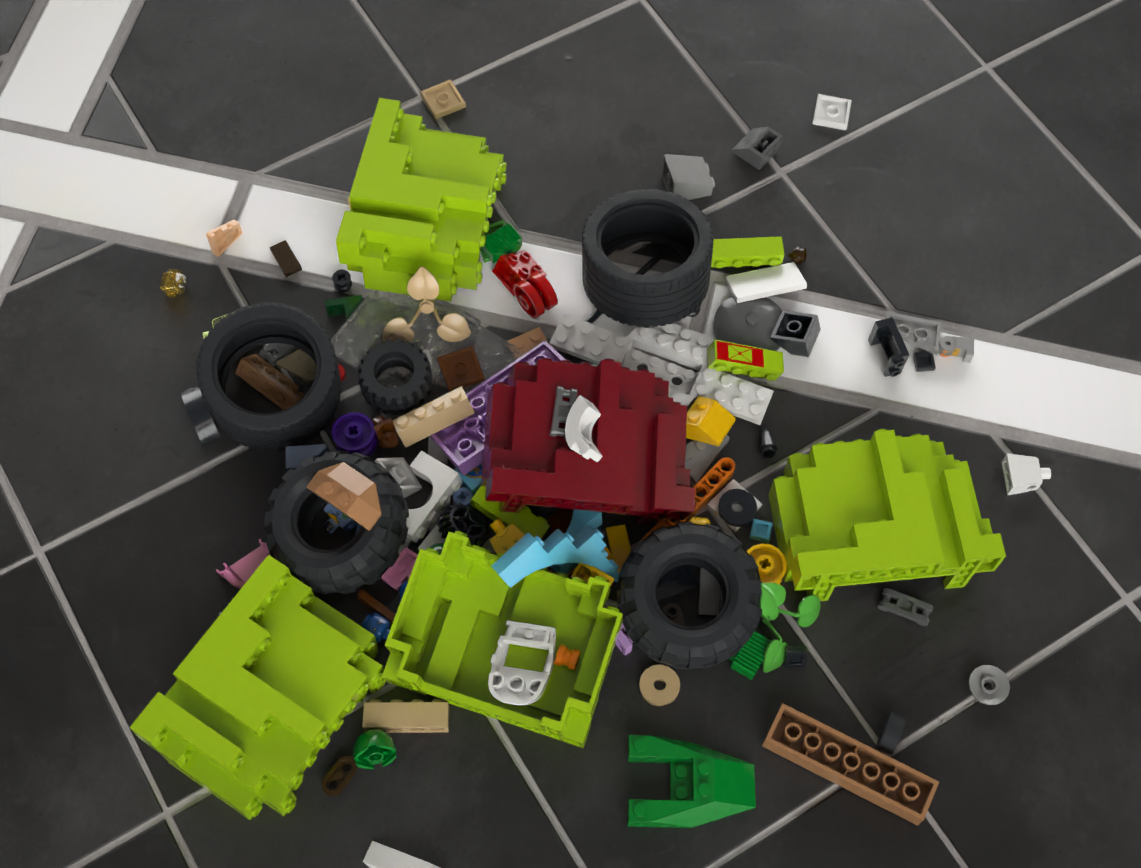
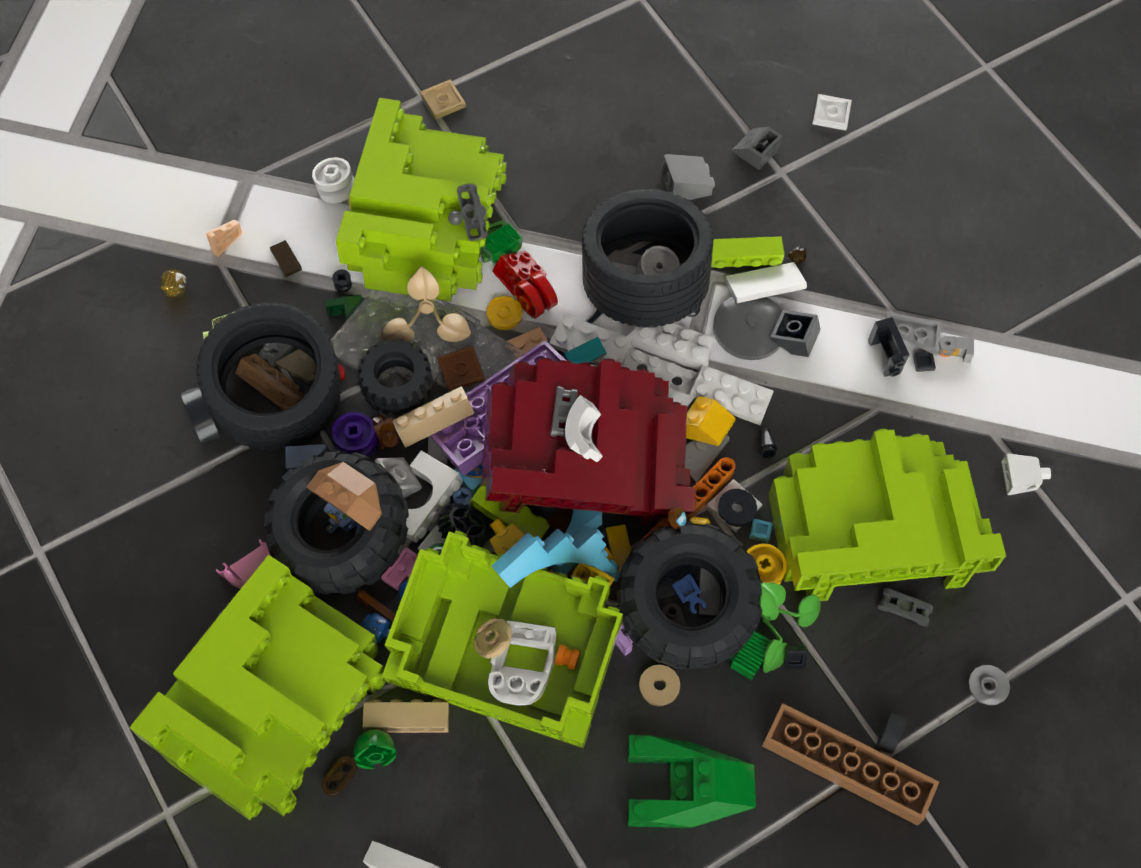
lime brick [707,340,784,381] -> none
none -> white wheel [312,157,354,203]
none -> dark grey piece [448,184,488,241]
none -> tan tile [473,618,512,659]
none -> yellow tile [486,296,522,330]
none -> teal tile [564,337,607,364]
none -> white wheel [635,246,680,275]
none -> reddish brown tile [668,507,687,529]
none -> dark blue plate [671,574,706,614]

